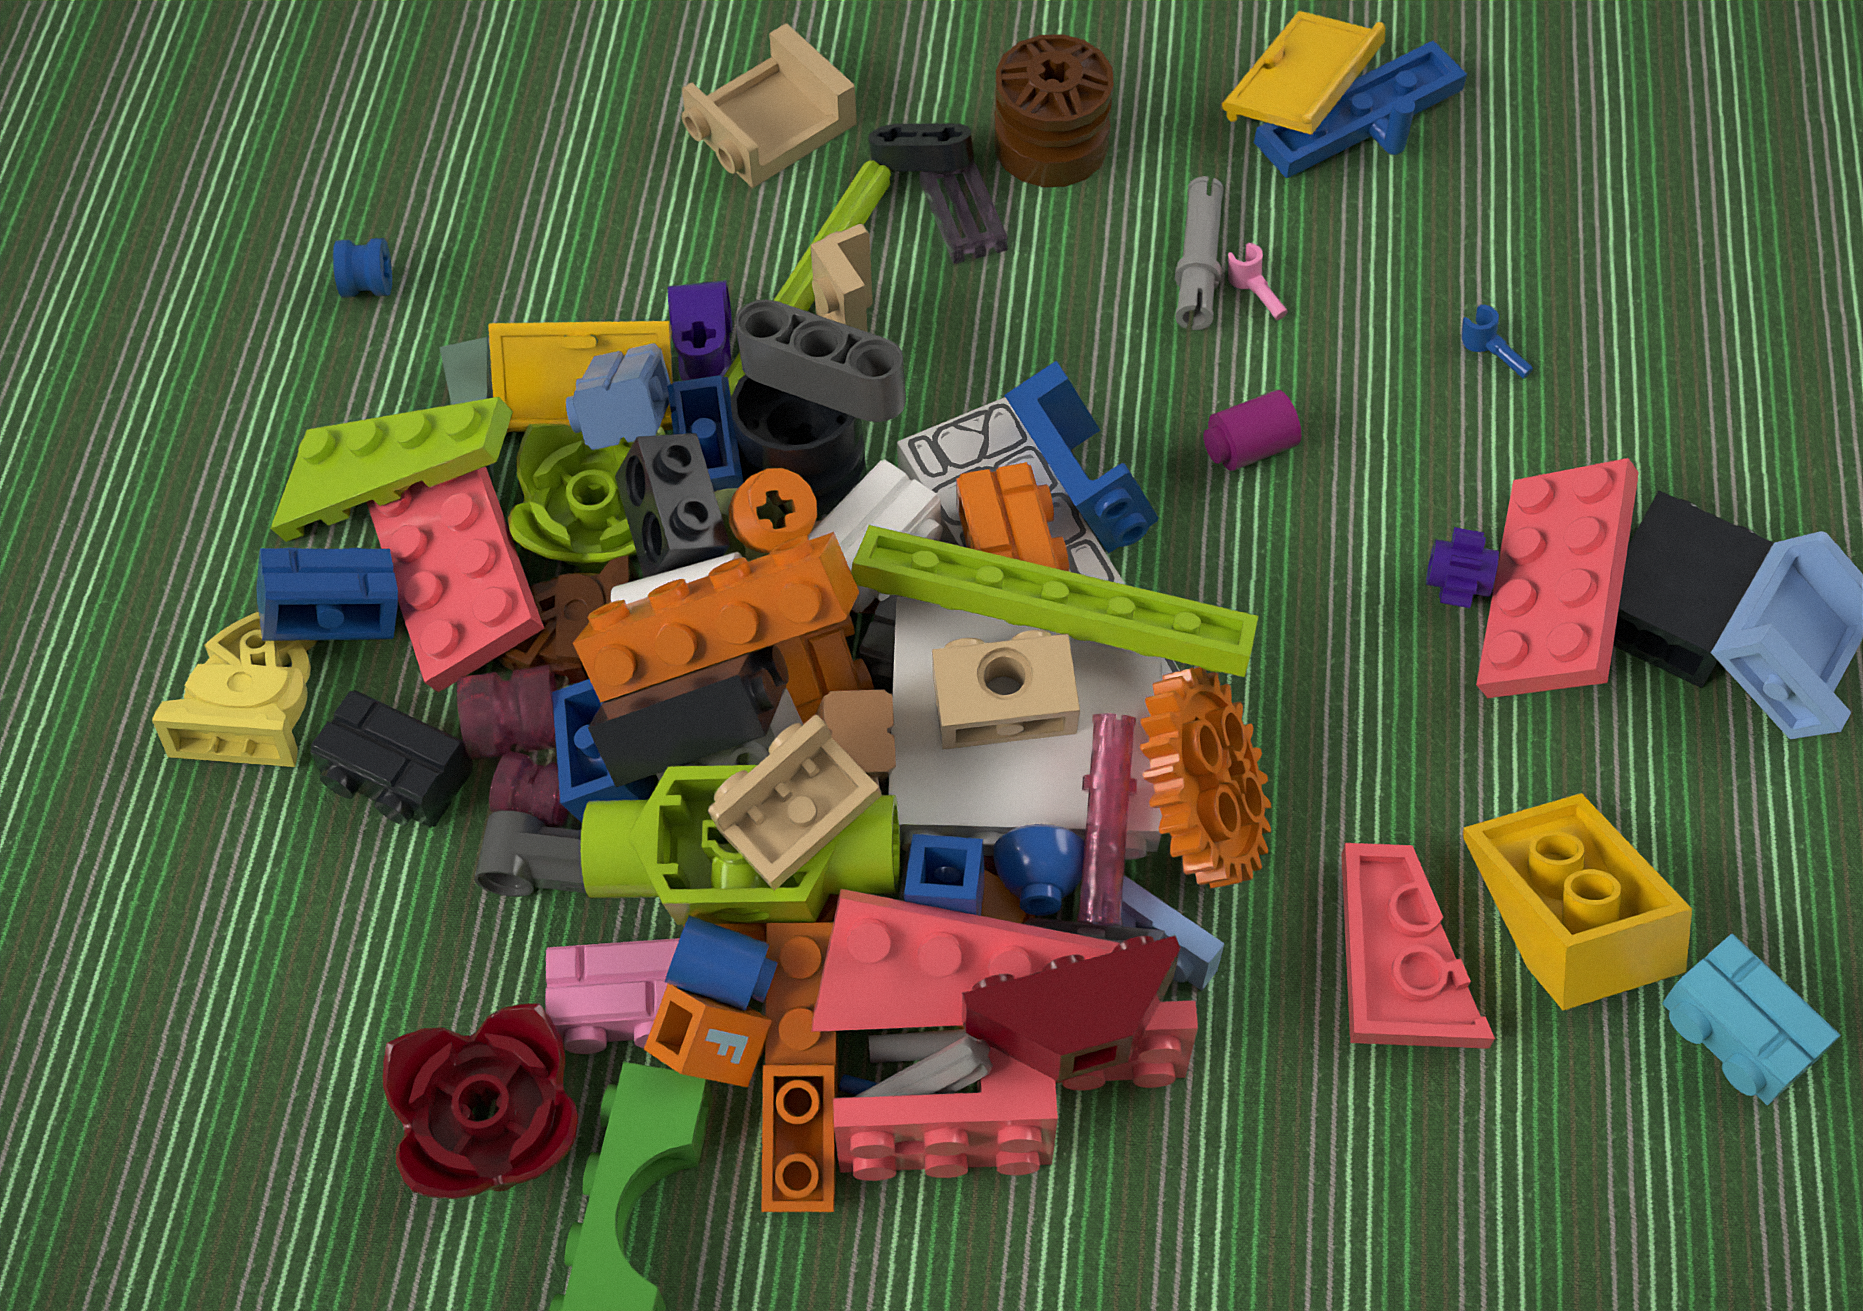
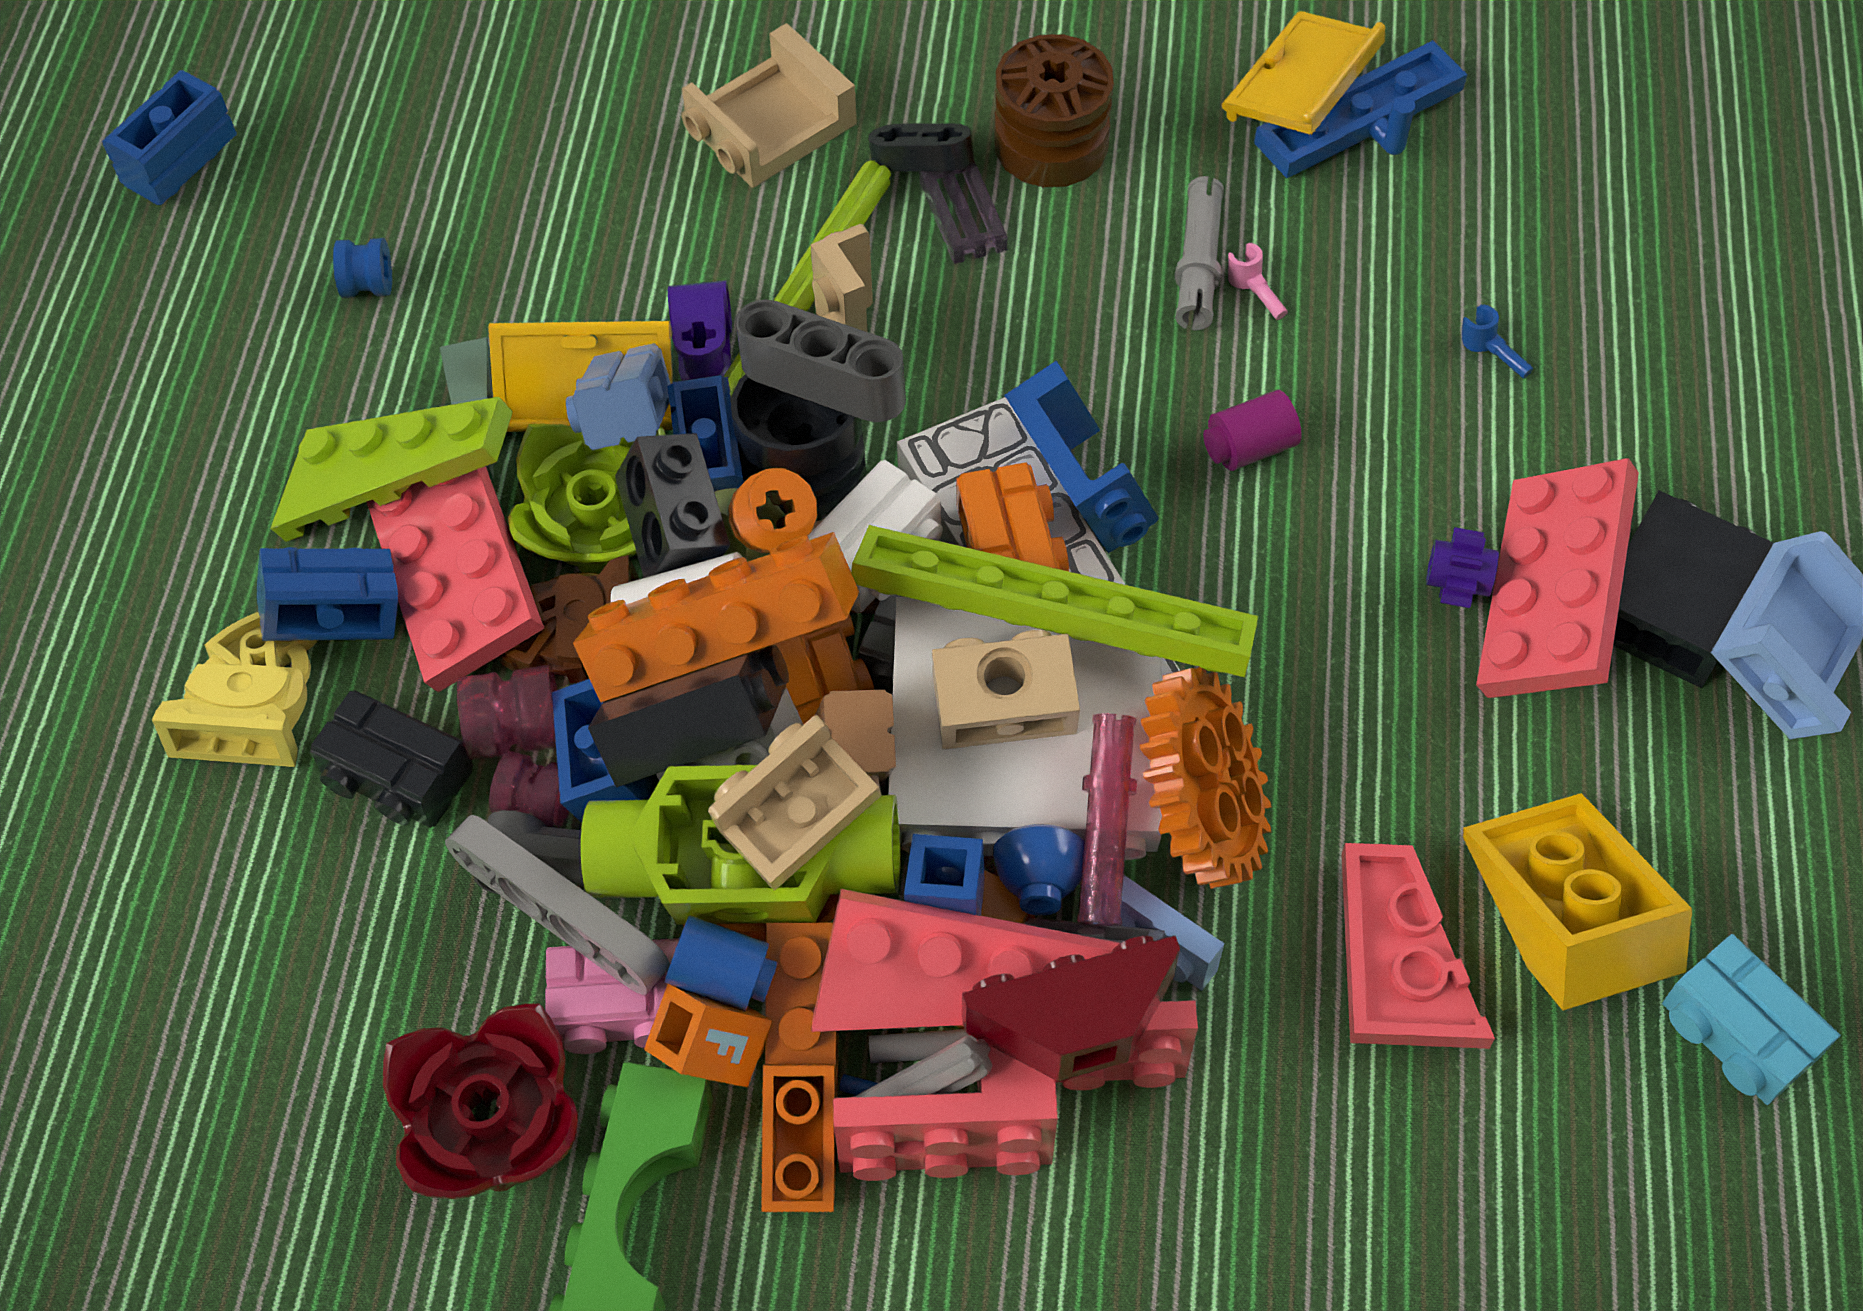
none -> blue brick [102,70,237,205]
none -> light grey beam [445,815,670,995]

